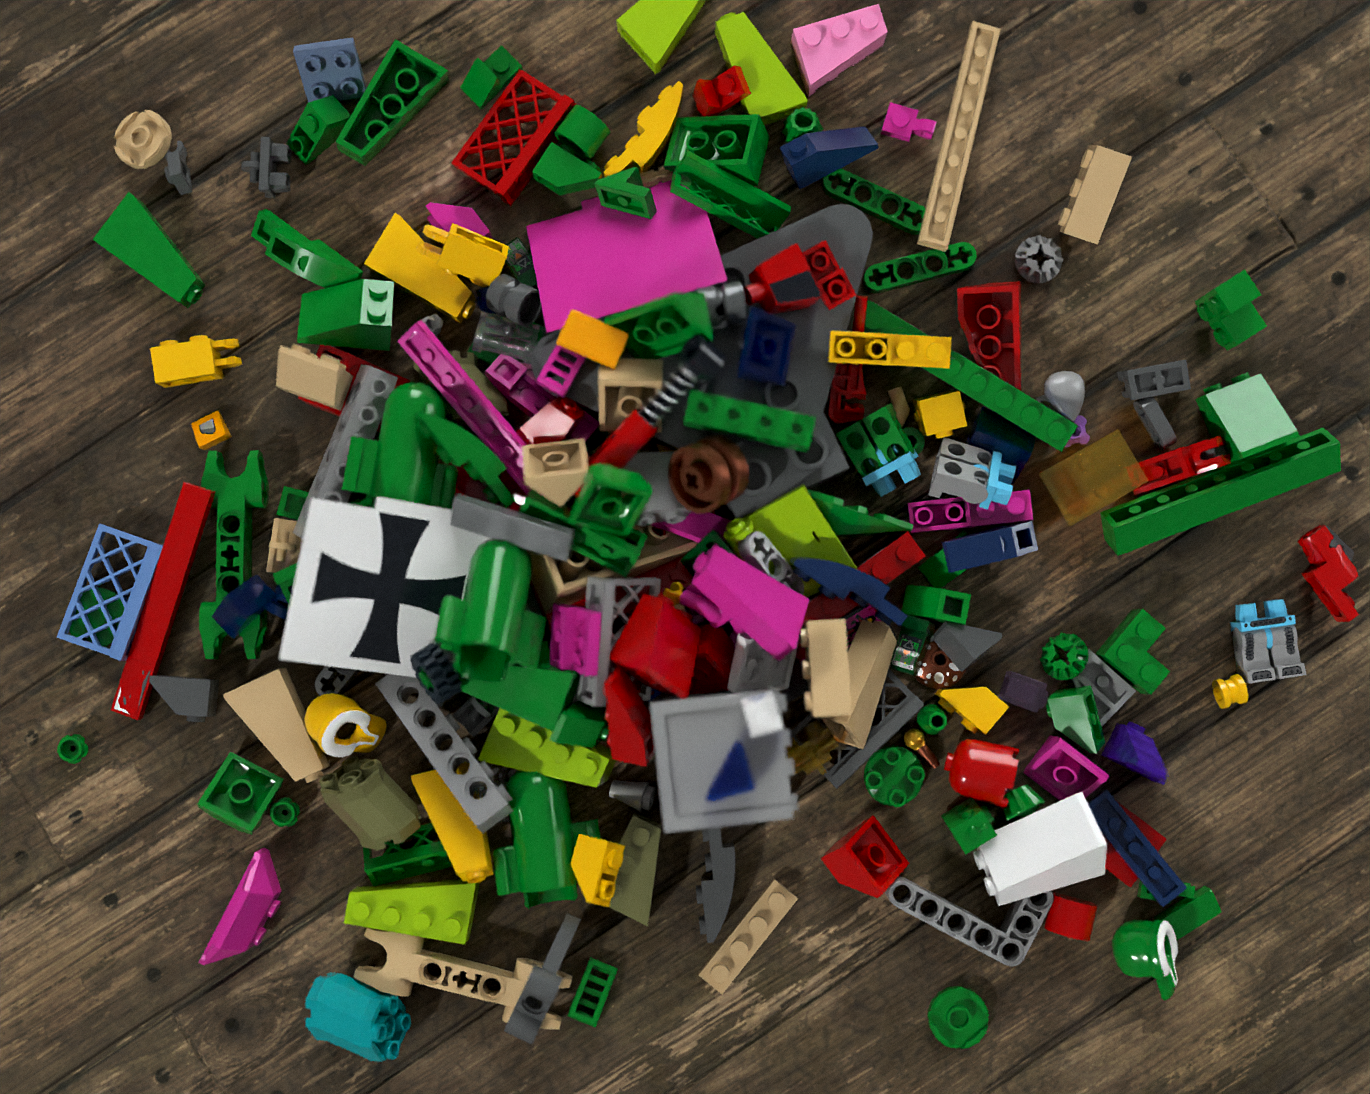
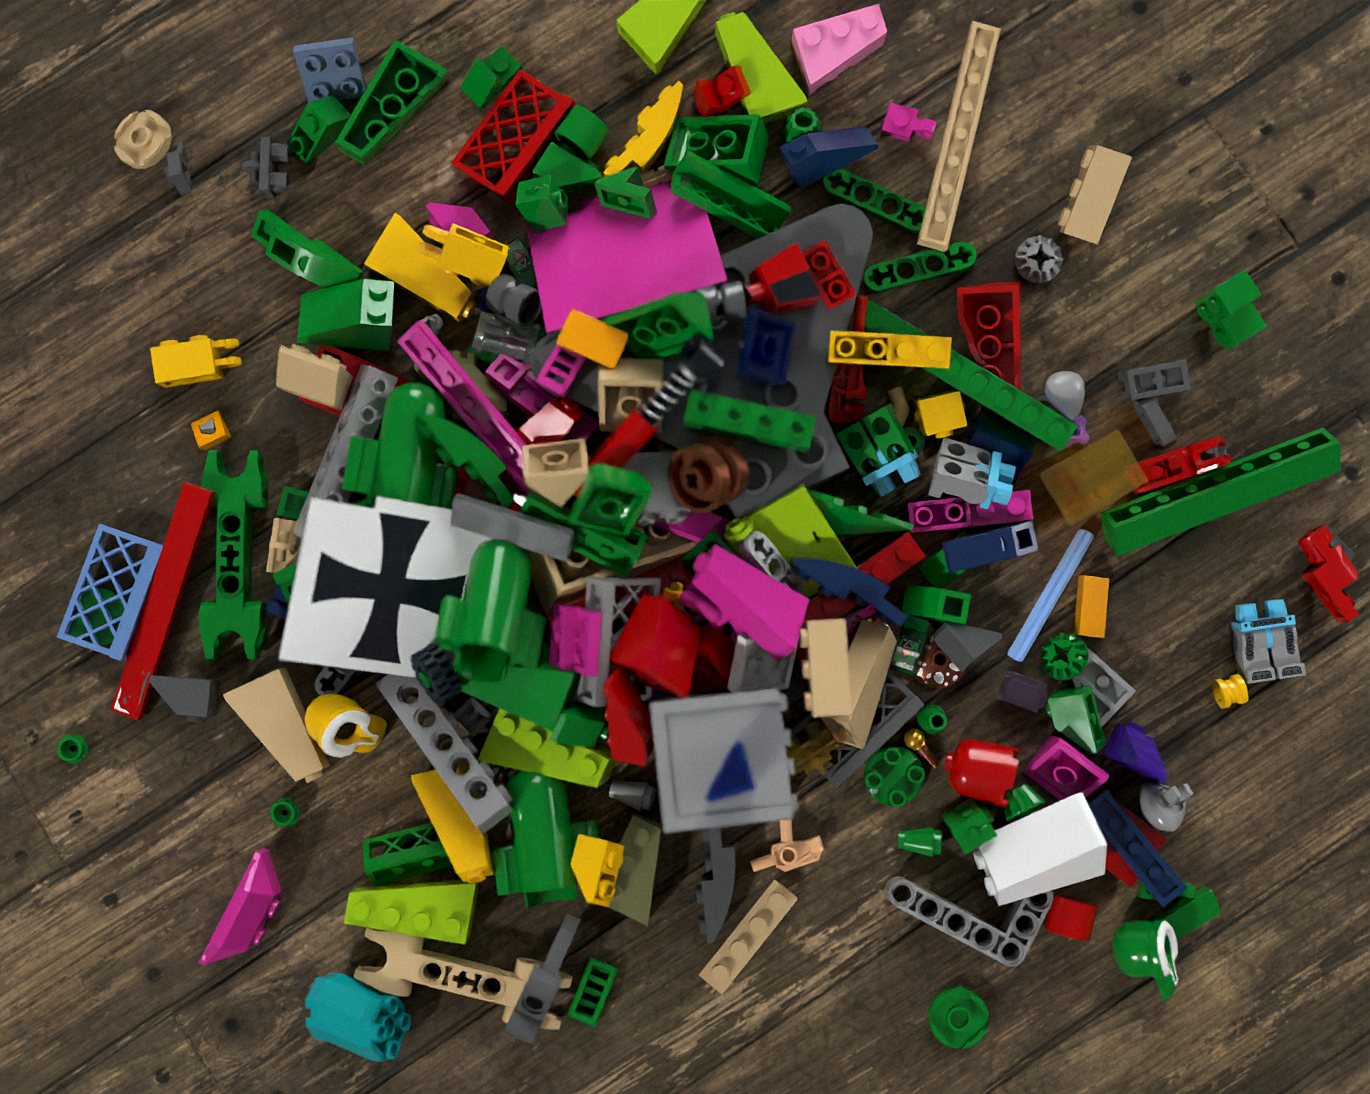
green slope [92,192,205,308] -> none
green slope [197,752,284,835] -> none
clear blue slope [212,575,278,639] -> none
olive brick [319,756,421,850] -> none
white brick [740,690,783,737] -> none
red slope [821,815,910,898] -> none
yellow slope [934,686,1009,735] -> none
green brick [1095,609,1170,695] -> none
slope [1195,372,1300,462] -> none
none -> green head [515,175,569,232]
none -> light nougat piece [750,819,825,872]
none -> green cone [898,827,942,858]
none -> light blue axle [1008,529,1094,662]
none -> light orange slope [1074,575,1109,638]
none -> light grey piece [1138,781,1193,832]

